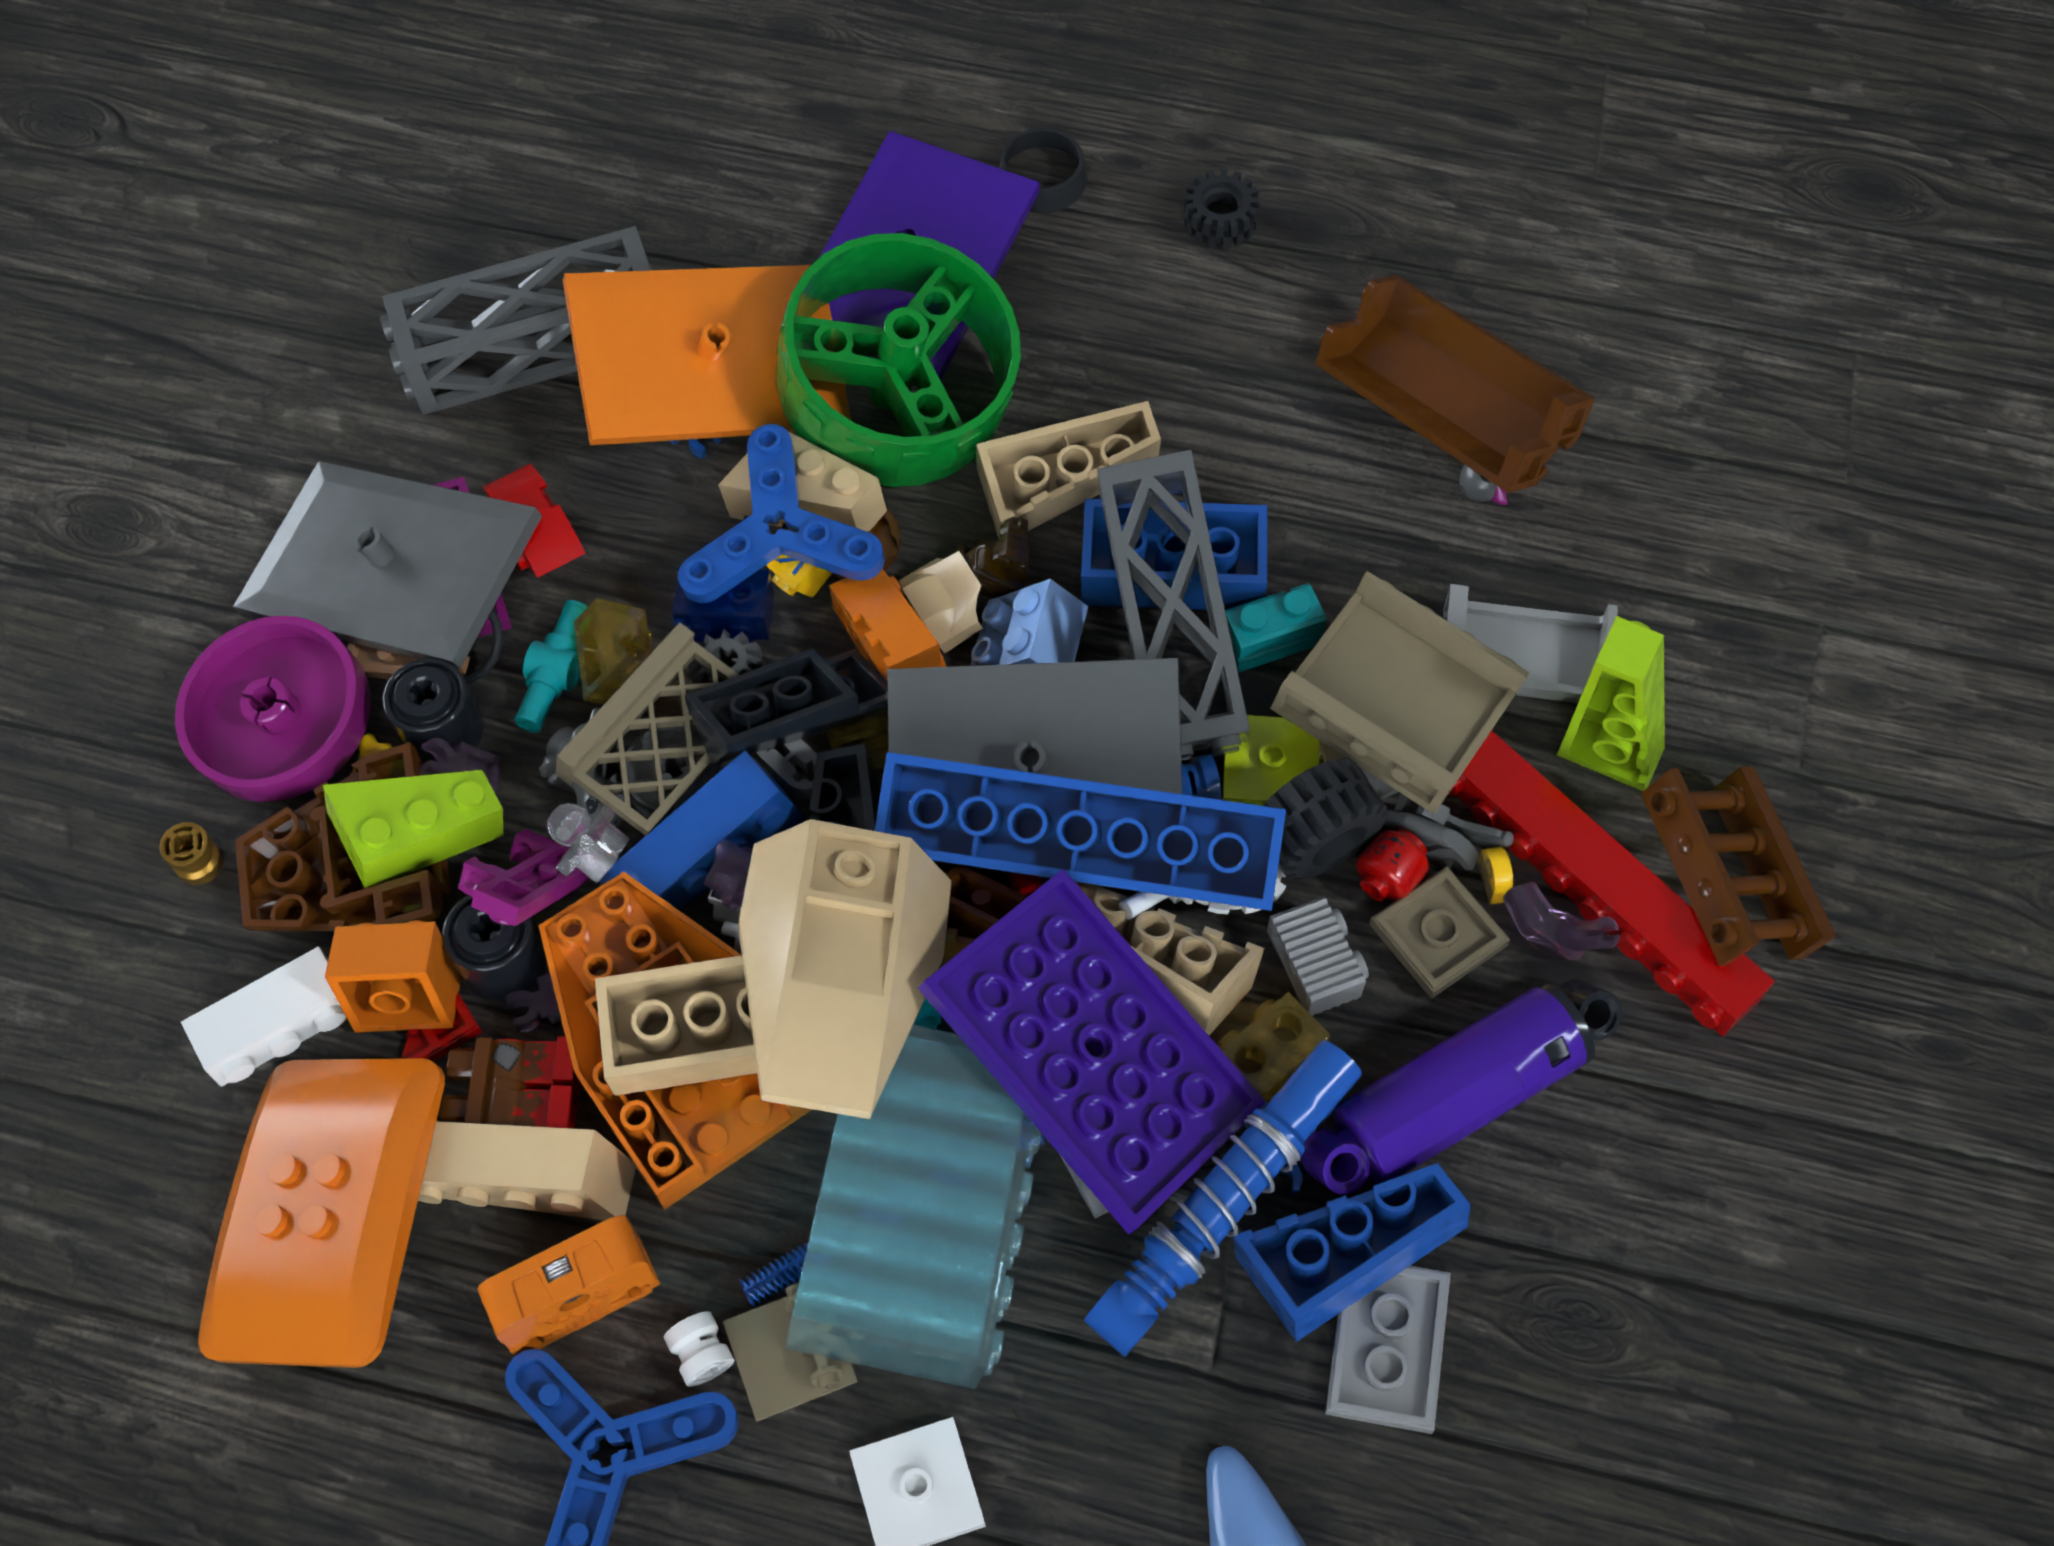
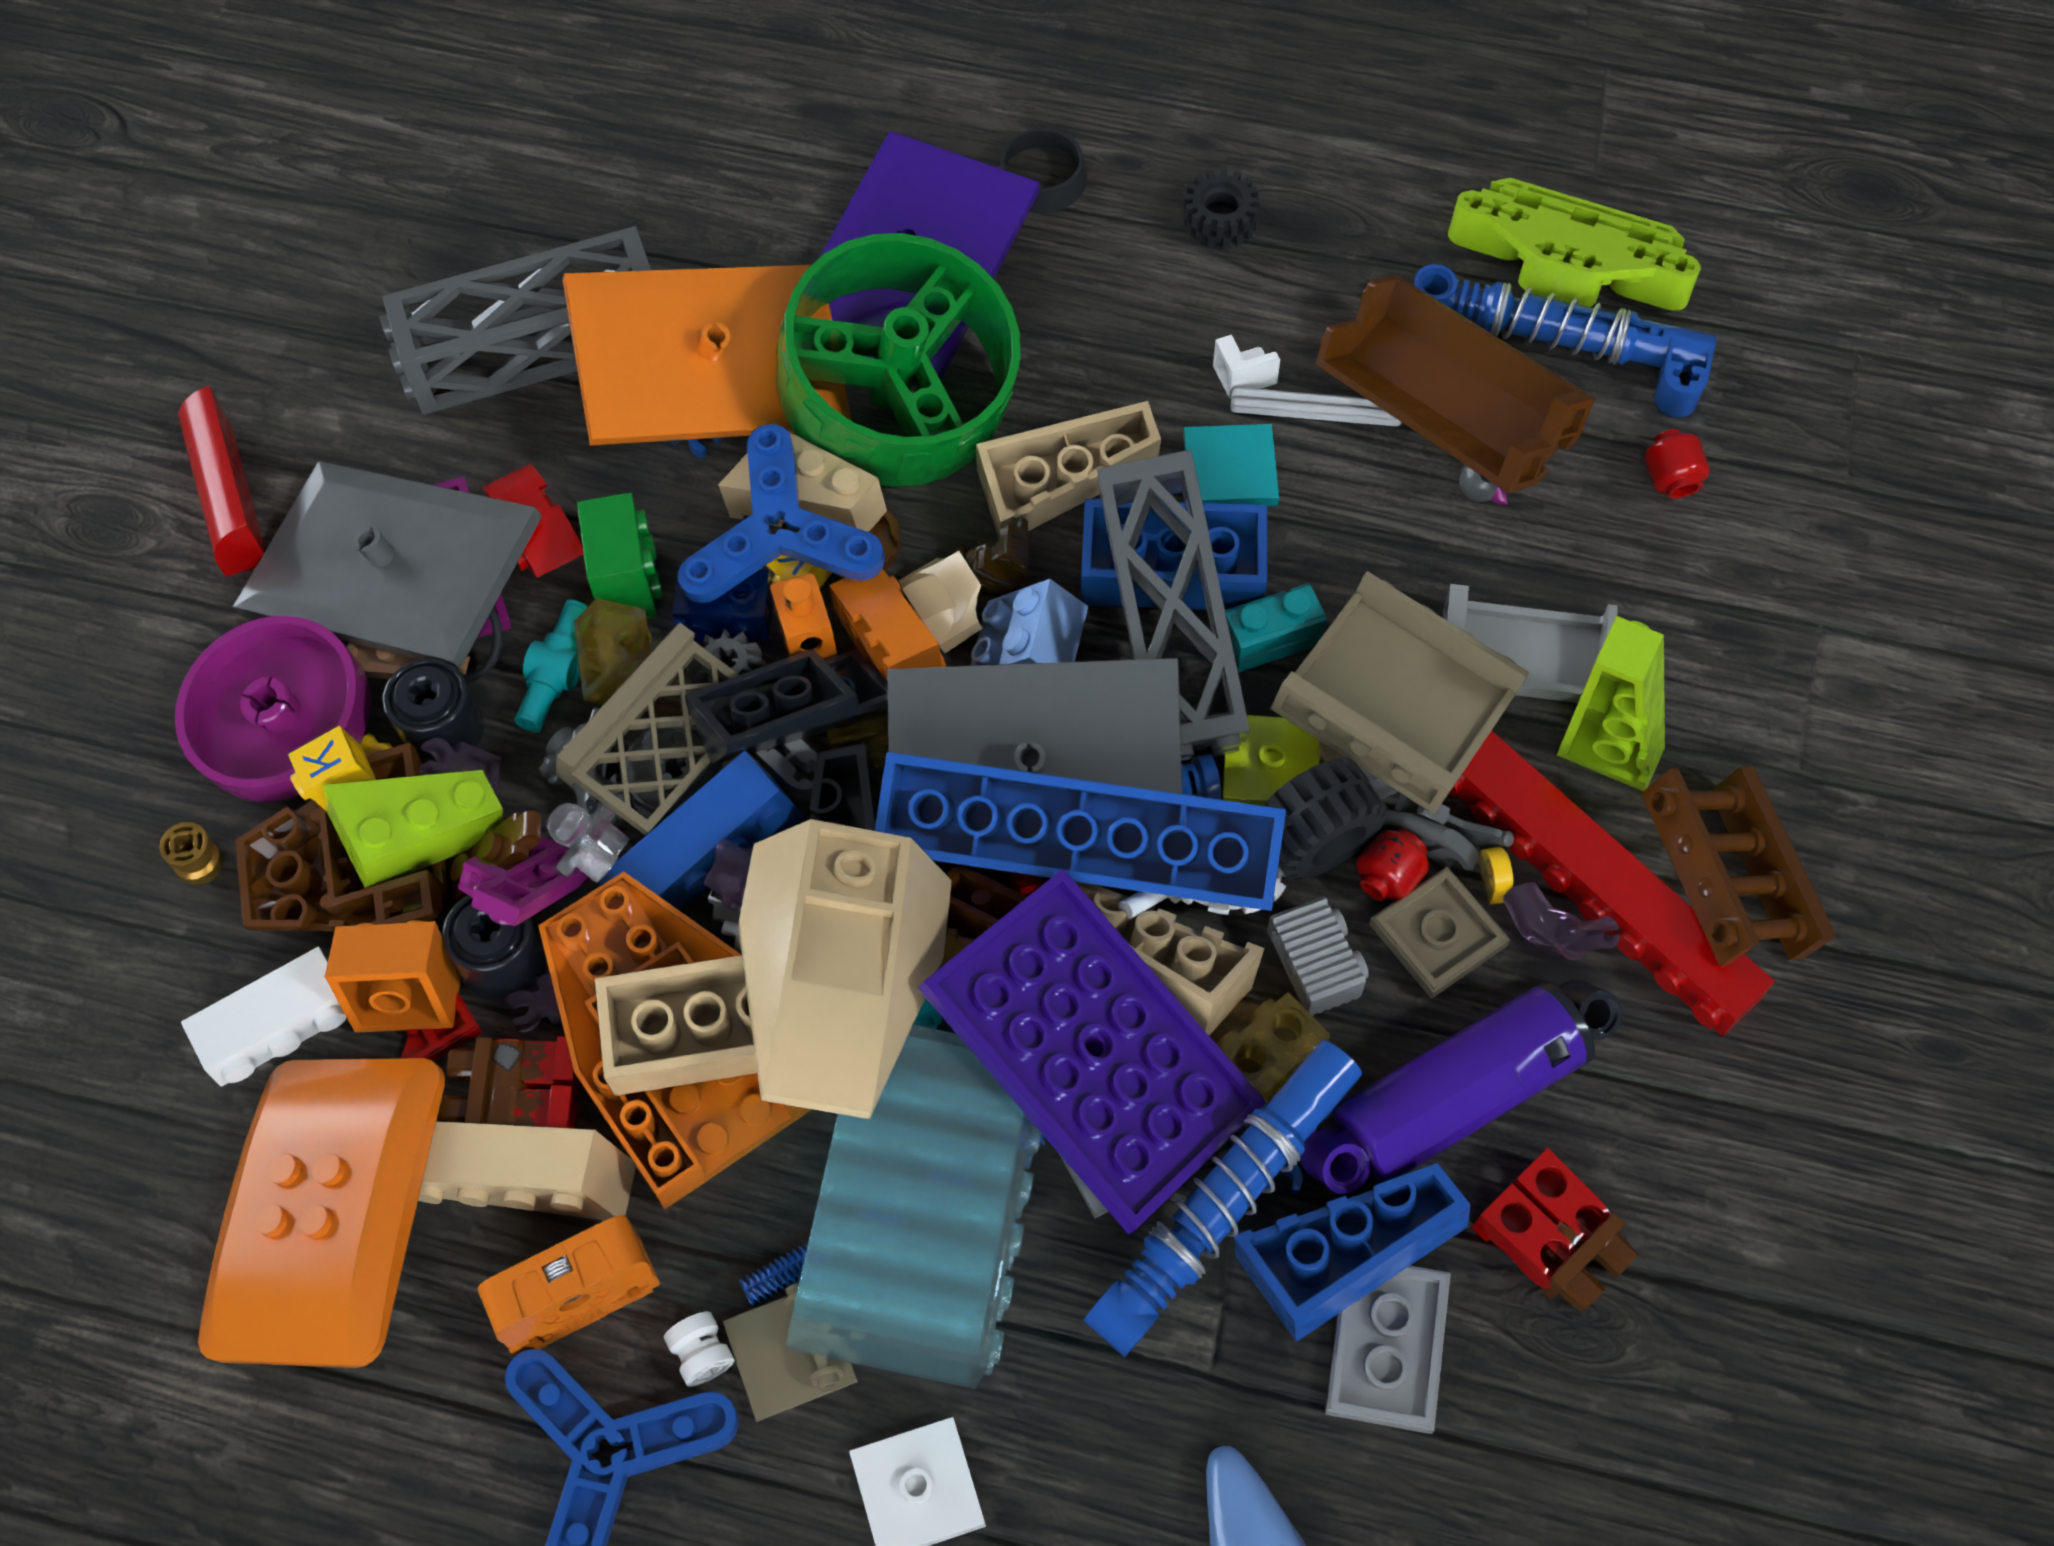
none -> red brick [178,386,266,577]
none -> yellow brick [288,725,376,811]
none -> reddish brown hinge [450,811,542,903]
none -> green brick [577,492,663,626]
none -> orange torso [770,573,837,660]
none -> teal tile [1183,424,1279,507]
none -> white panel [1213,335,1280,399]
none -> light grey axle [1230,387,1402,427]
none -> blue piece [1413,264,1716,418]
none -> lime connector [1448,178,1701,311]
none -> red hips [1471,1148,1638,1312]
none -> red head [1644,429,1710,499]

